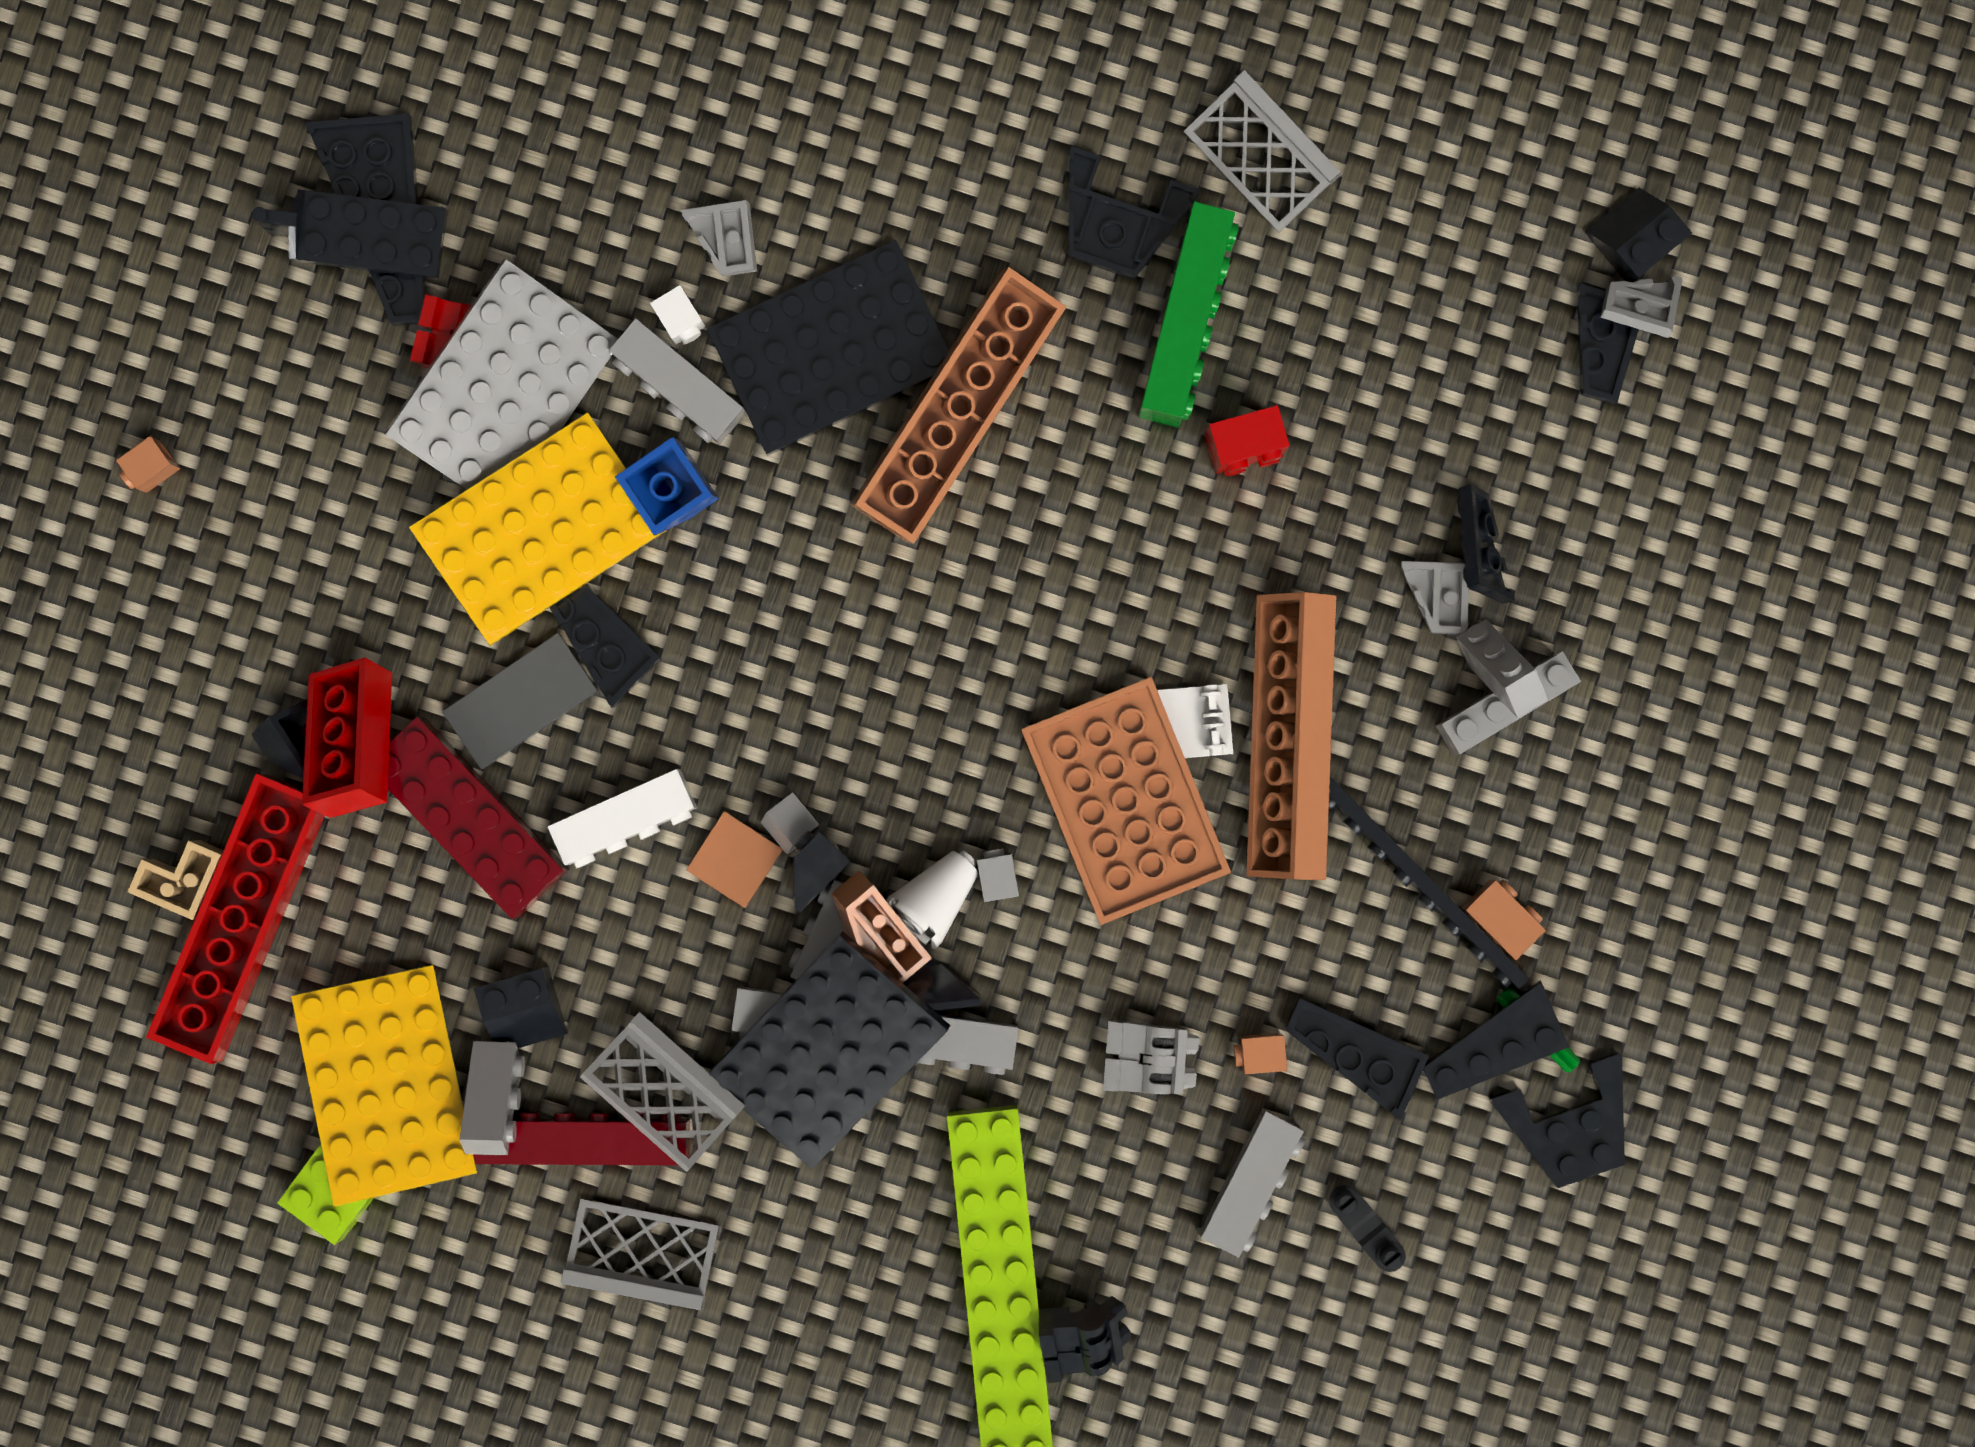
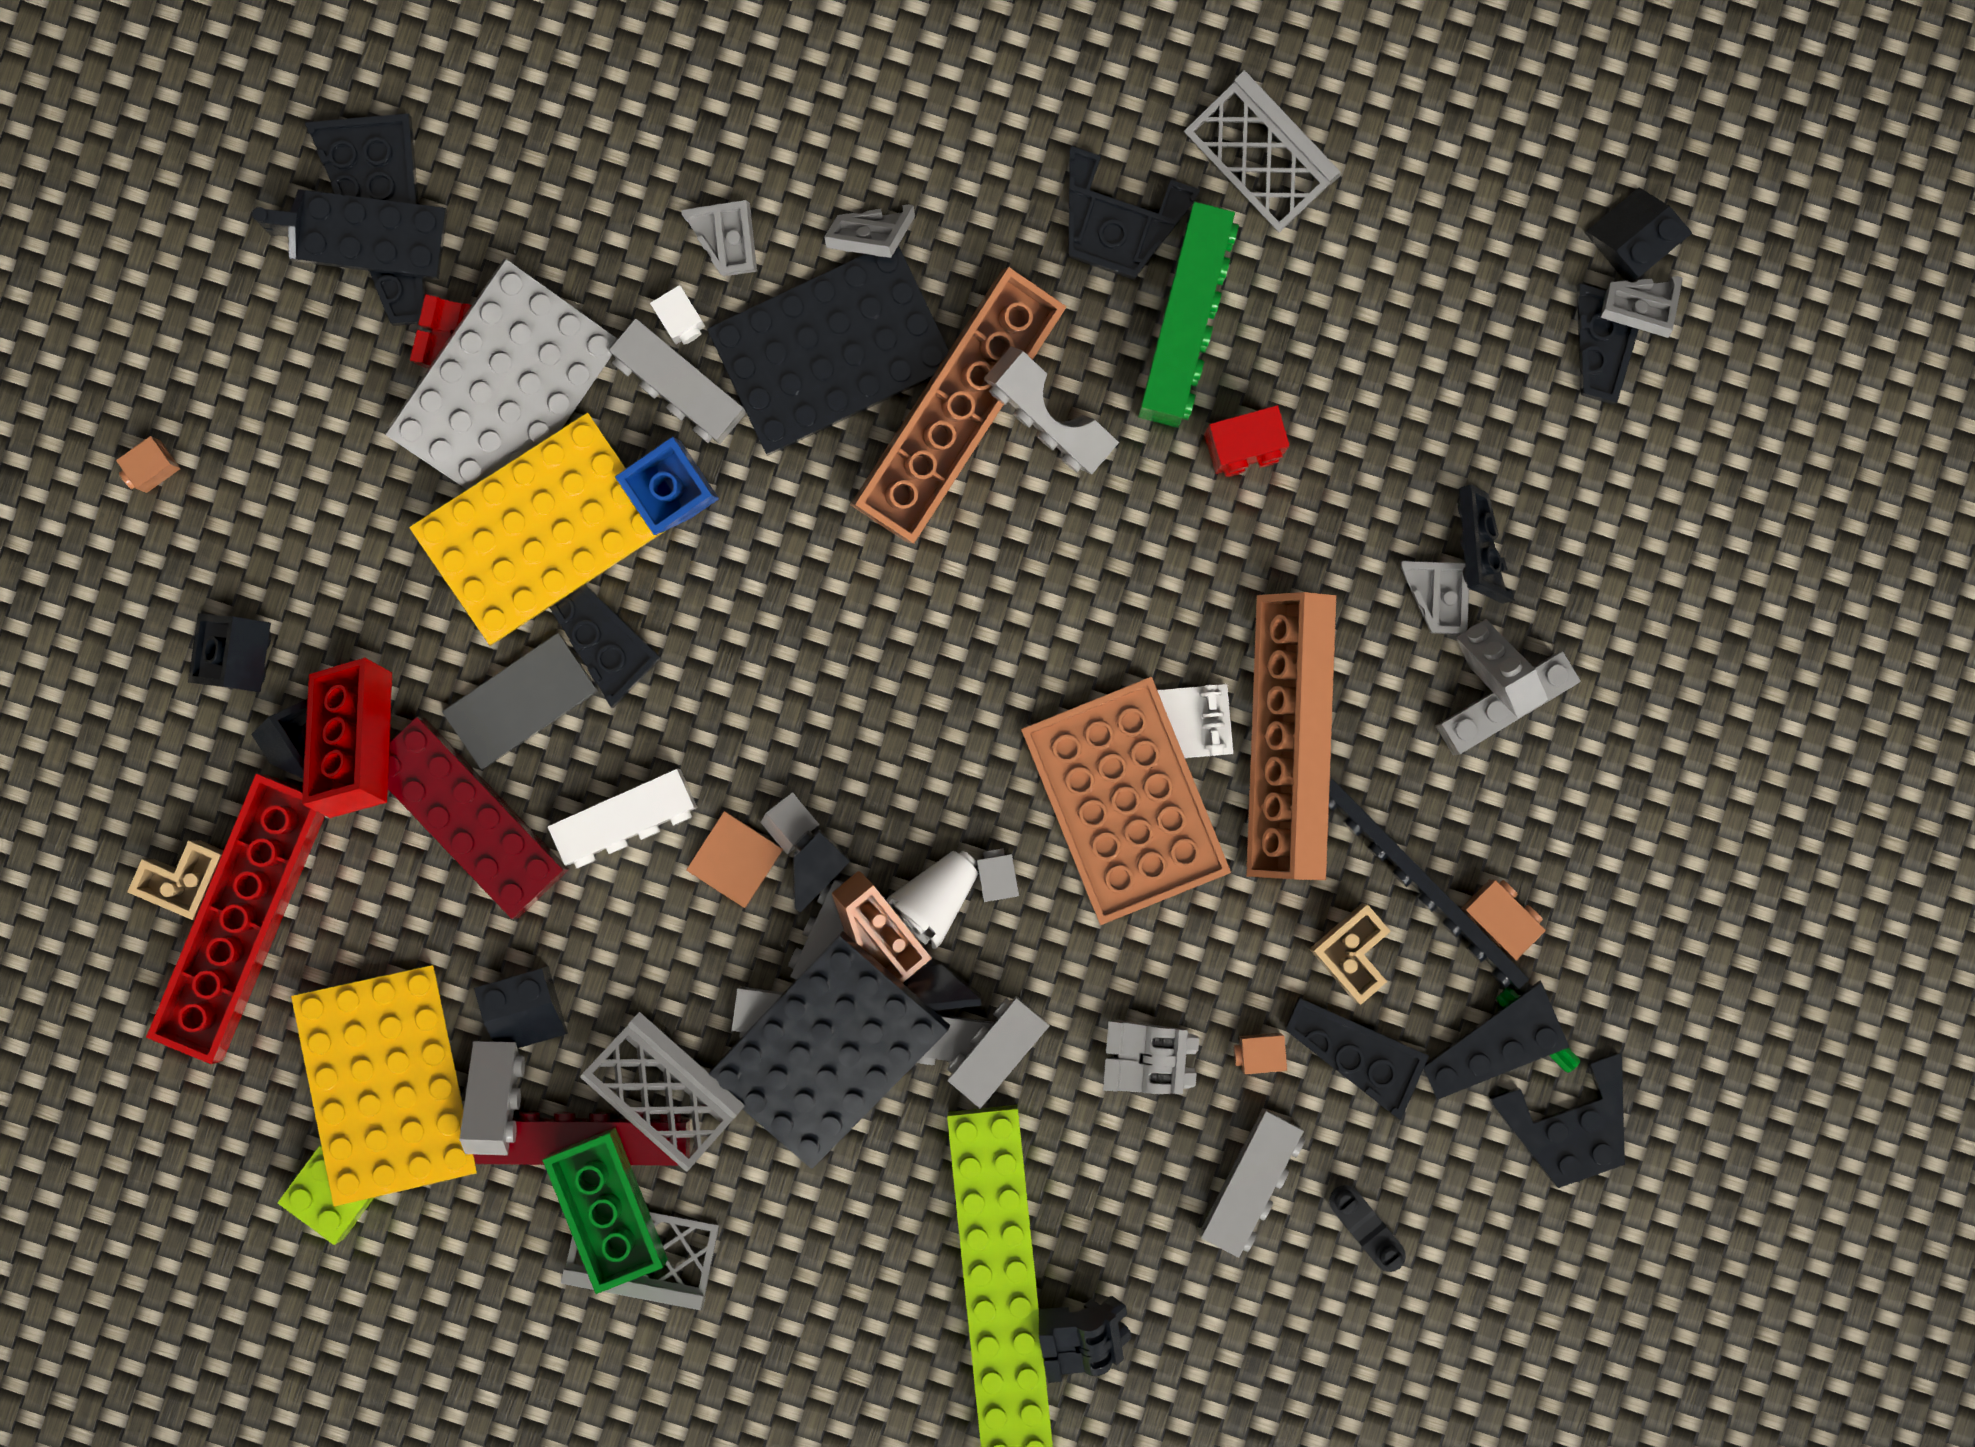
none -> black slope [188,613,271,692]
none -> green brick [543,1127,668,1294]
none -> light grey wing [825,204,915,258]
none -> light grey brick [947,996,1050,1109]
none -> light grey arch [984,346,1119,474]
none -> tan brick [1309,903,1391,1005]

